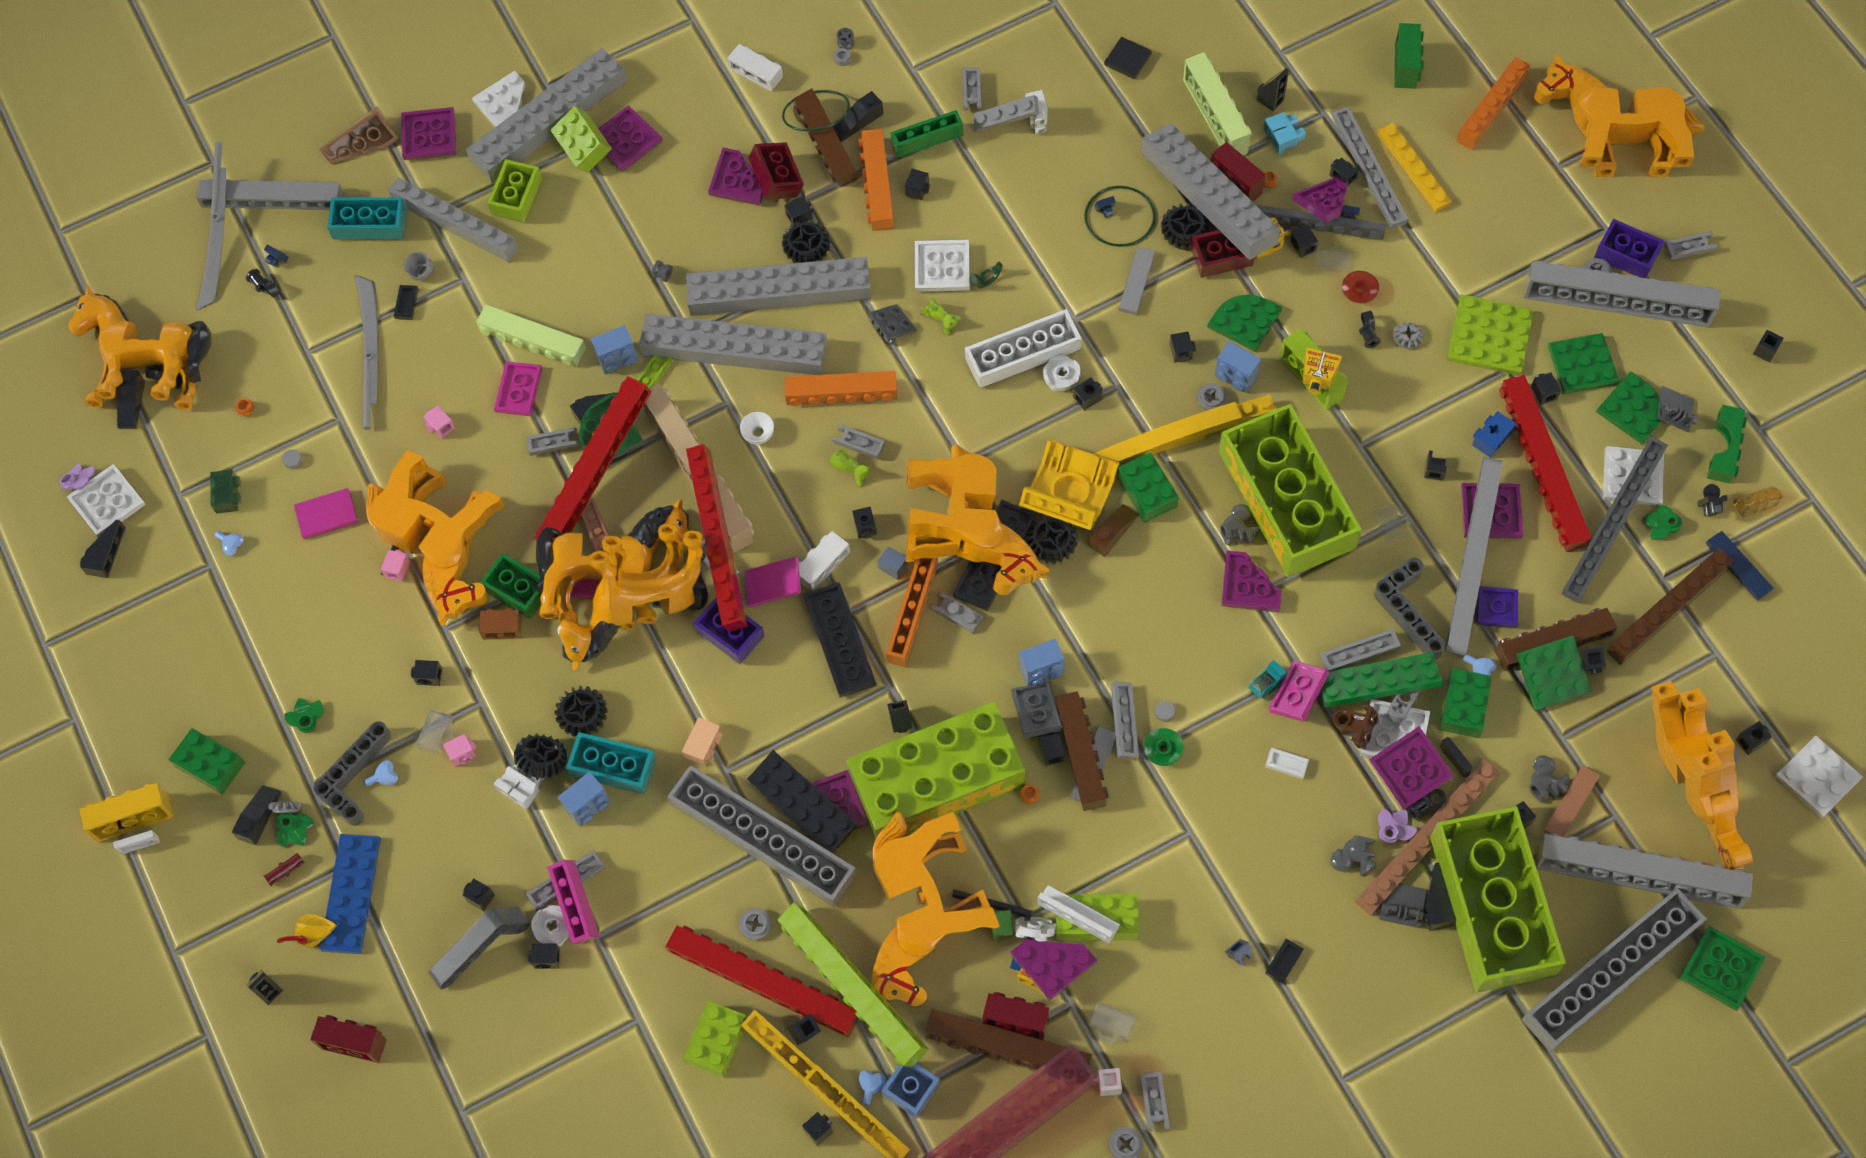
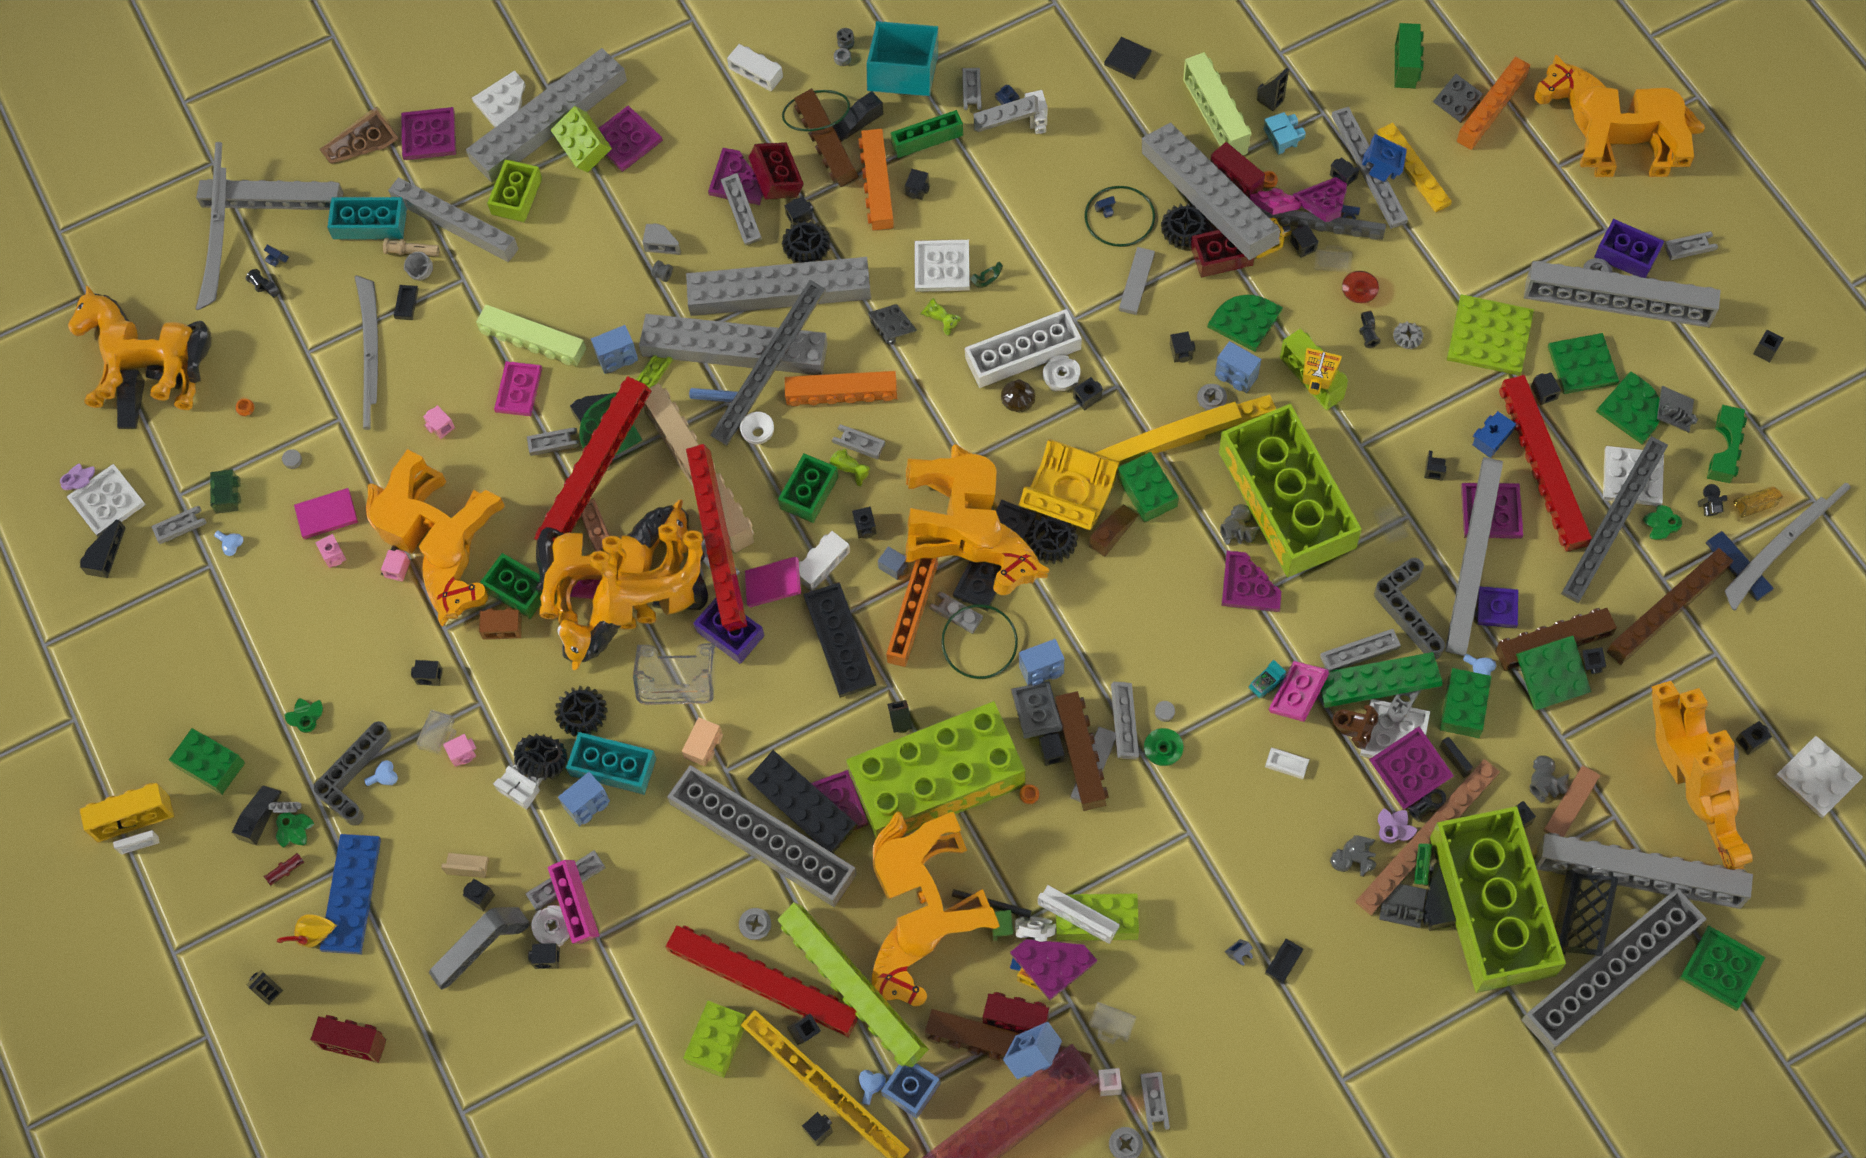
none -> light grey hinge [151,506,207,544]
none -> bright pink brick [315,534,347,568]
none -> tan pin [383,238,439,257]
none -> tan panel [441,853,489,878]
none -> clear windscreen [633,643,716,705]
none -> light grey slope [643,223,681,255]
none -> medium blue axle [689,388,738,402]
none -> dark grey plate [710,280,826,446]
none -> light grey plate [721,173,762,246]
none -> green brick [778,453,839,523]
none -> teal container [866,21,938,96]
none -> dark green piece [941,604,1018,679]
none -> dark blue tile [995,84,1020,105]
none -> dark brown hair [1001,379,1036,413]
none -> medium blue brick [1003,1022,1062,1079]
none -> dark pink plate [1250,188,1301,215]
none -> blue panel [1362,134,1407,182]
none -> green slope [1414,843,1432,886]
none -> dark grey hinge [1433,74,1483,122]
none -> black fence [1555,870,1618,956]
none -> light grey piece [1725,483,1851,611]

